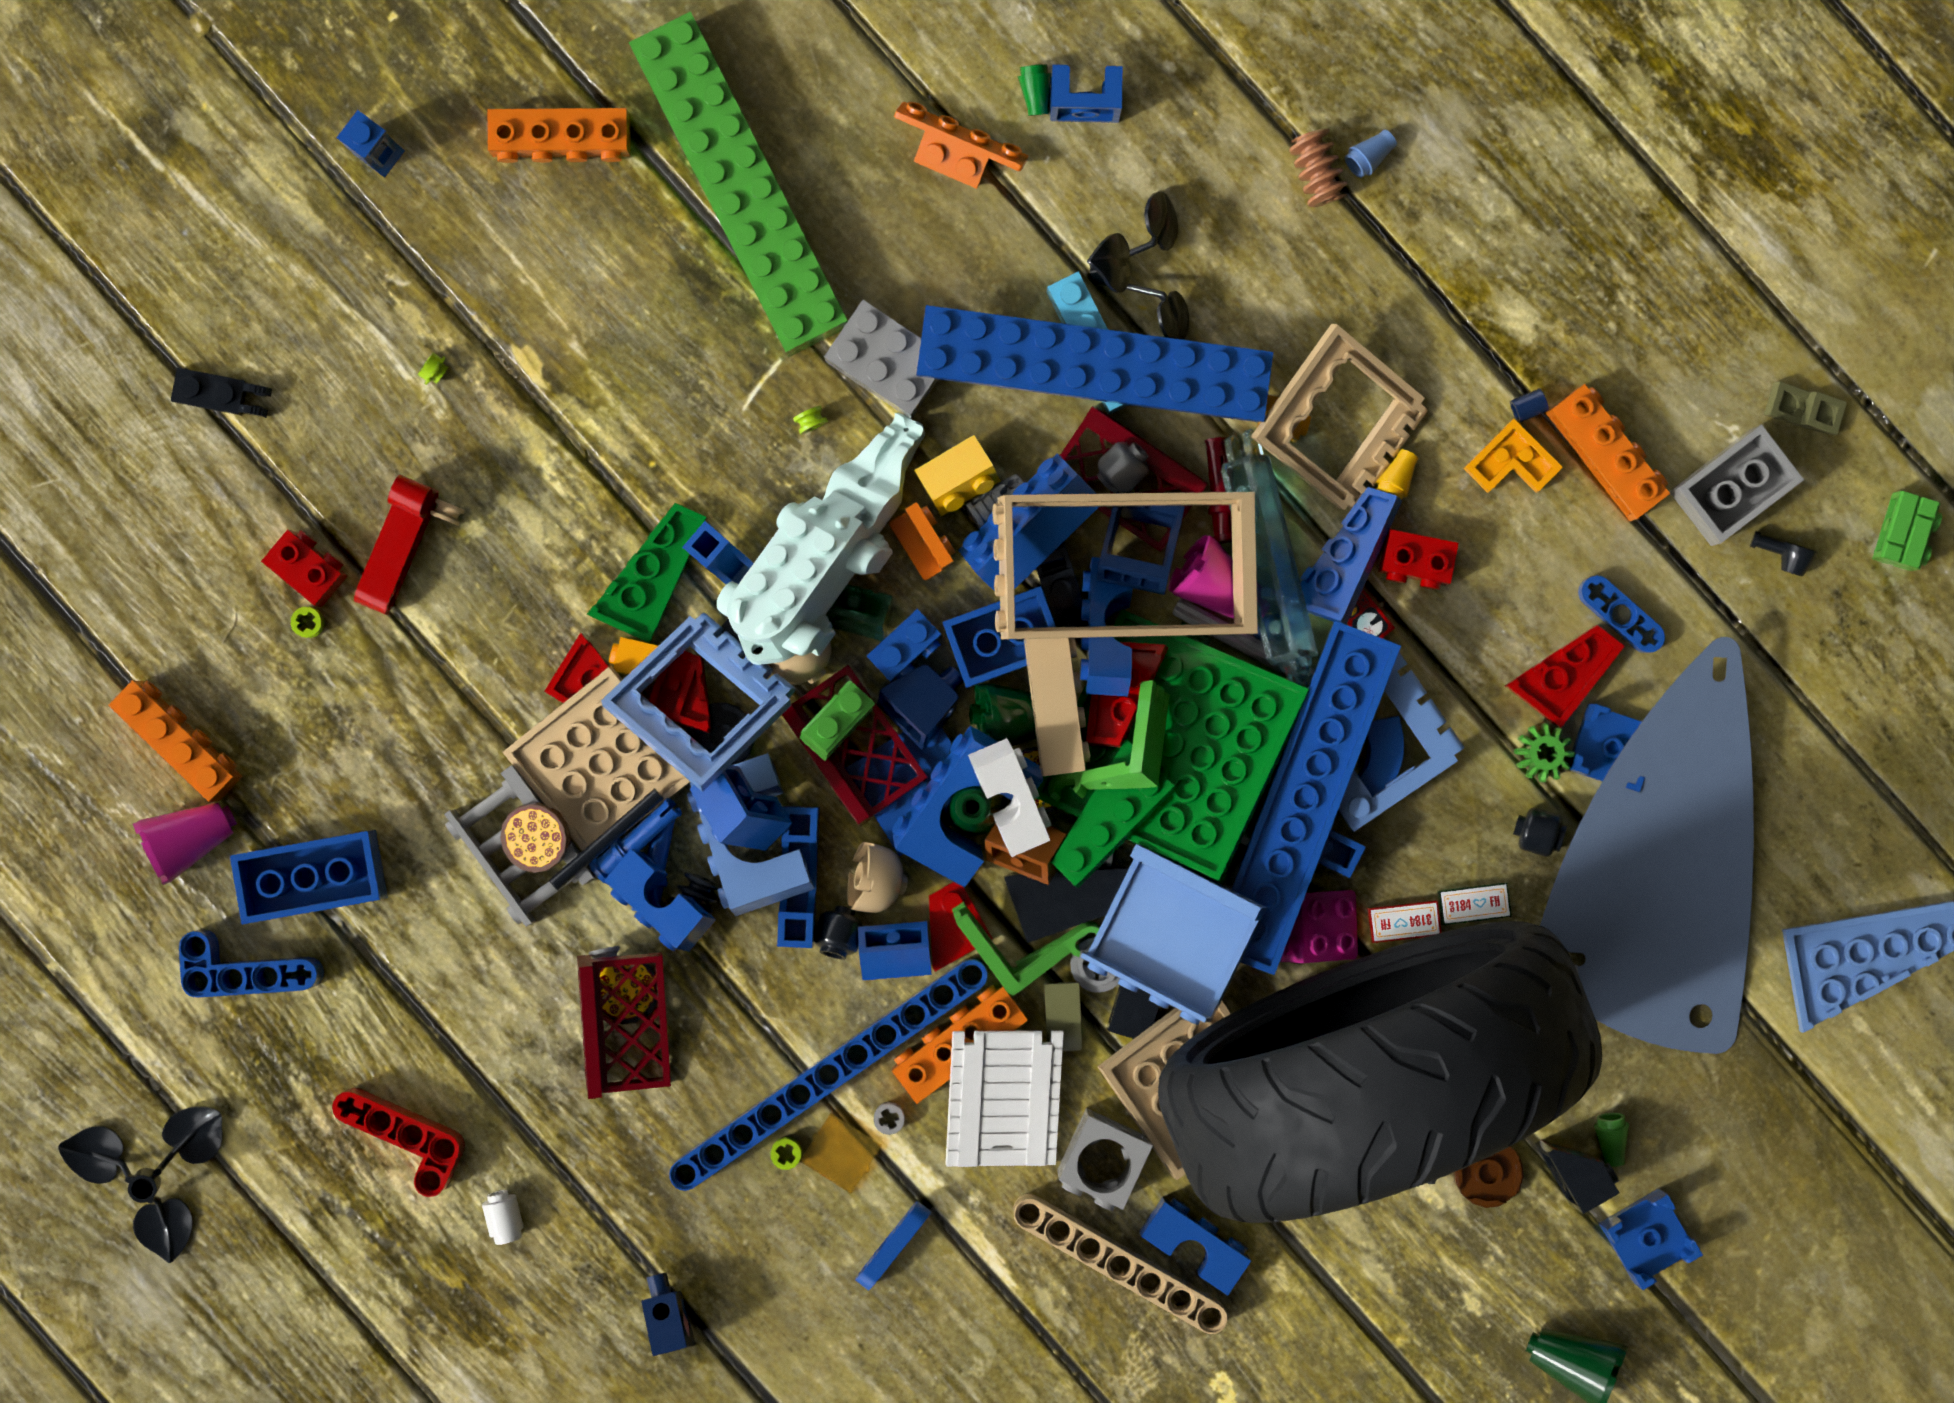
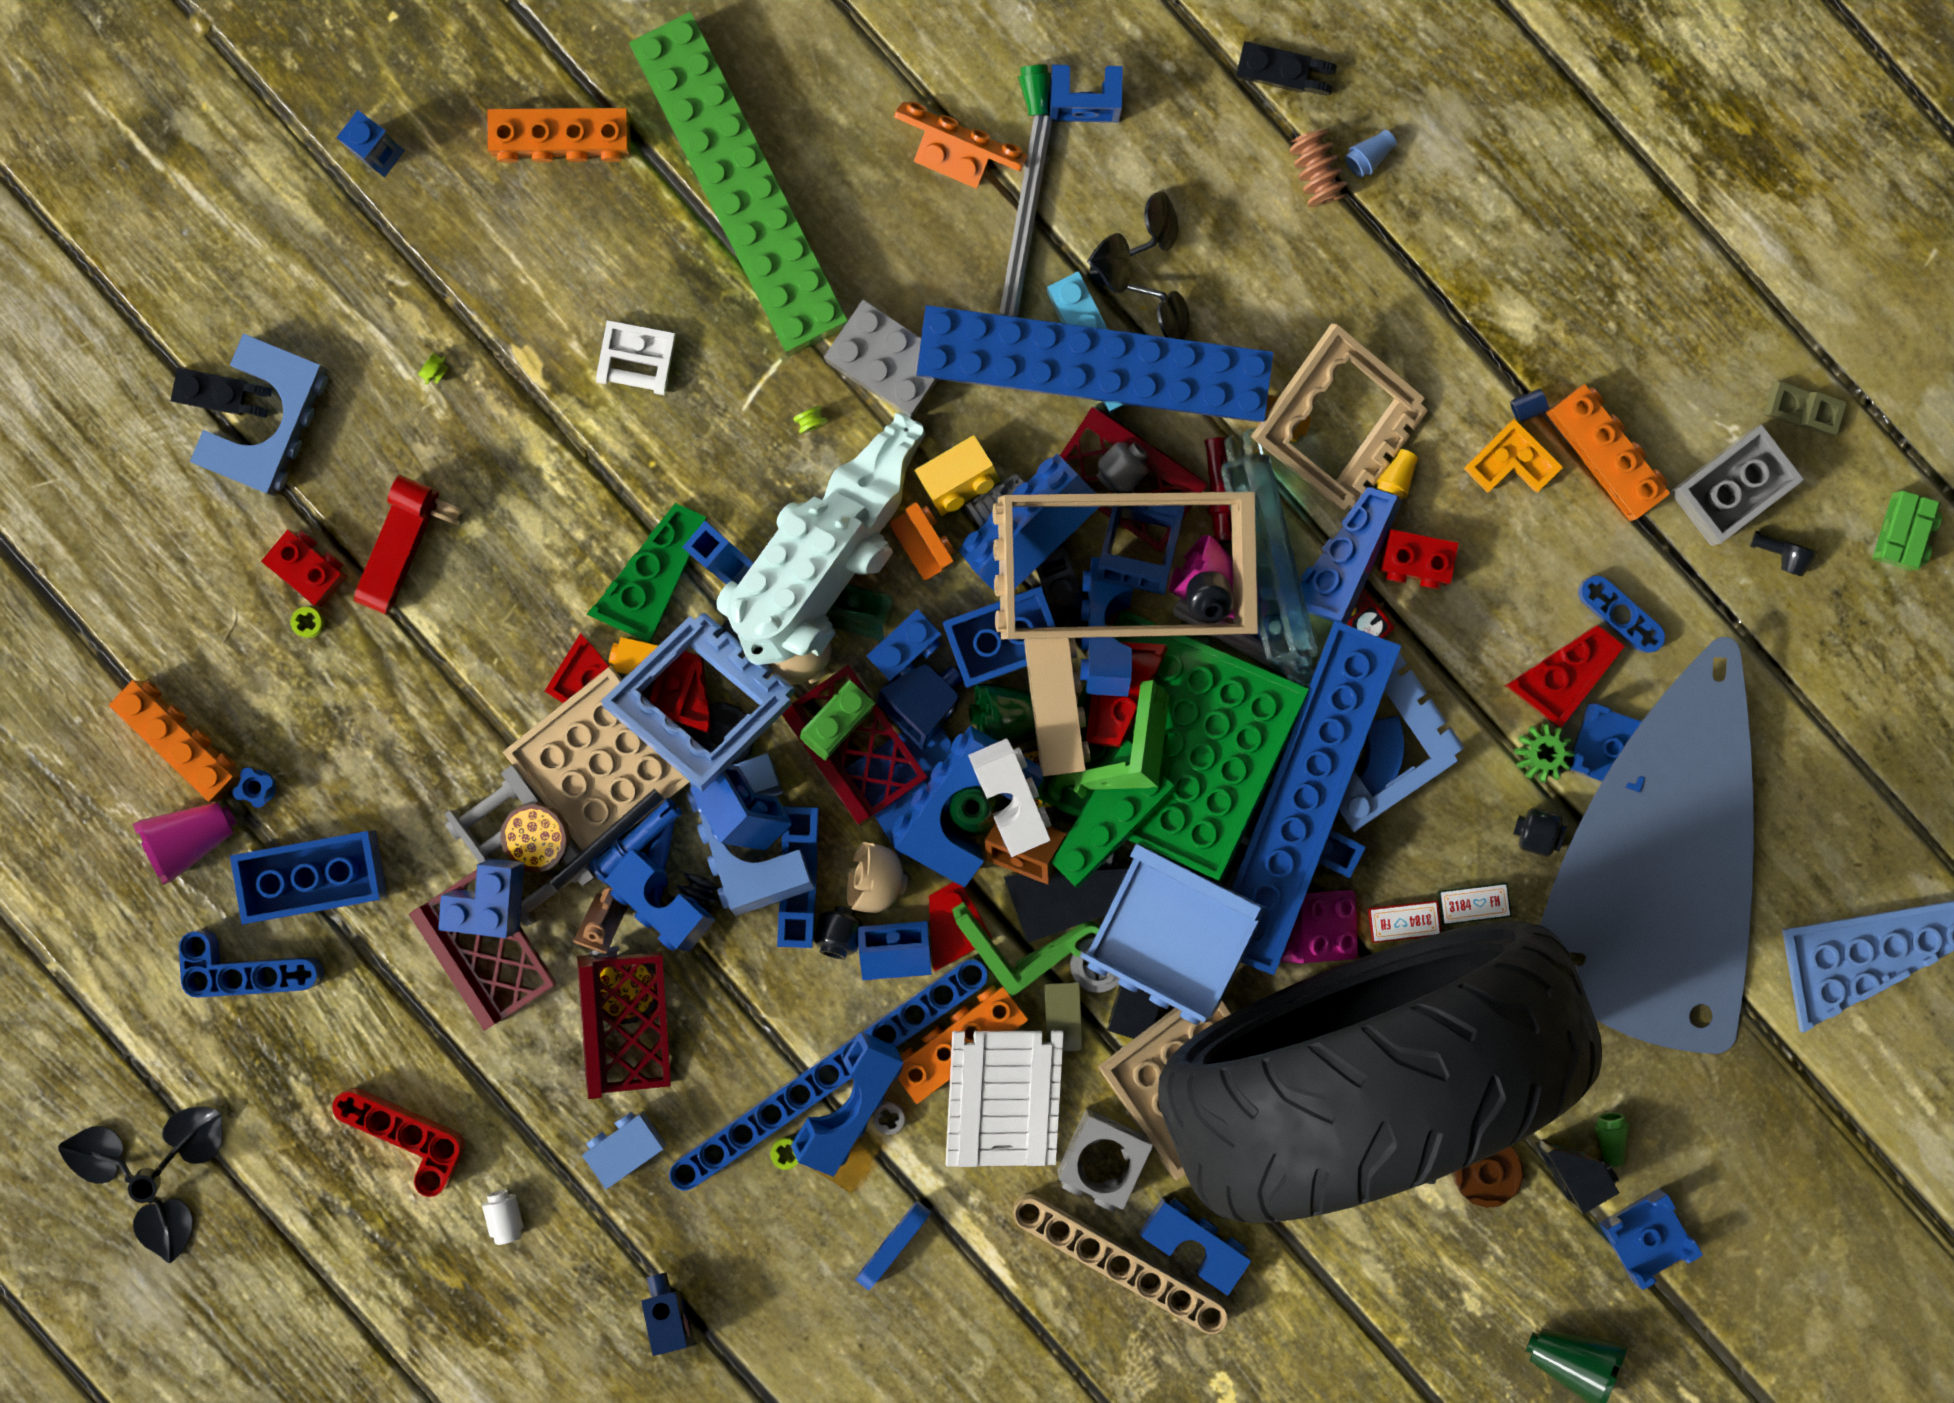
none -> medium blue arch [190,334,328,496]
none -> blue brick [233,768,277,807]
none -> dark red fence [409,869,557,1031]
none -> blue brick [438,858,524,938]
none -> medium nougat hinge [573,886,629,954]
none -> medium blue brick [582,1111,667,1189]
none -> white plate [596,320,676,395]
none -> blue arch [791,1031,904,1177]
none -> light grey axle [1000,115,1052,317]
none -> black head [1186,571,1233,624]
none -> black hinge [1235,41,1337,96]

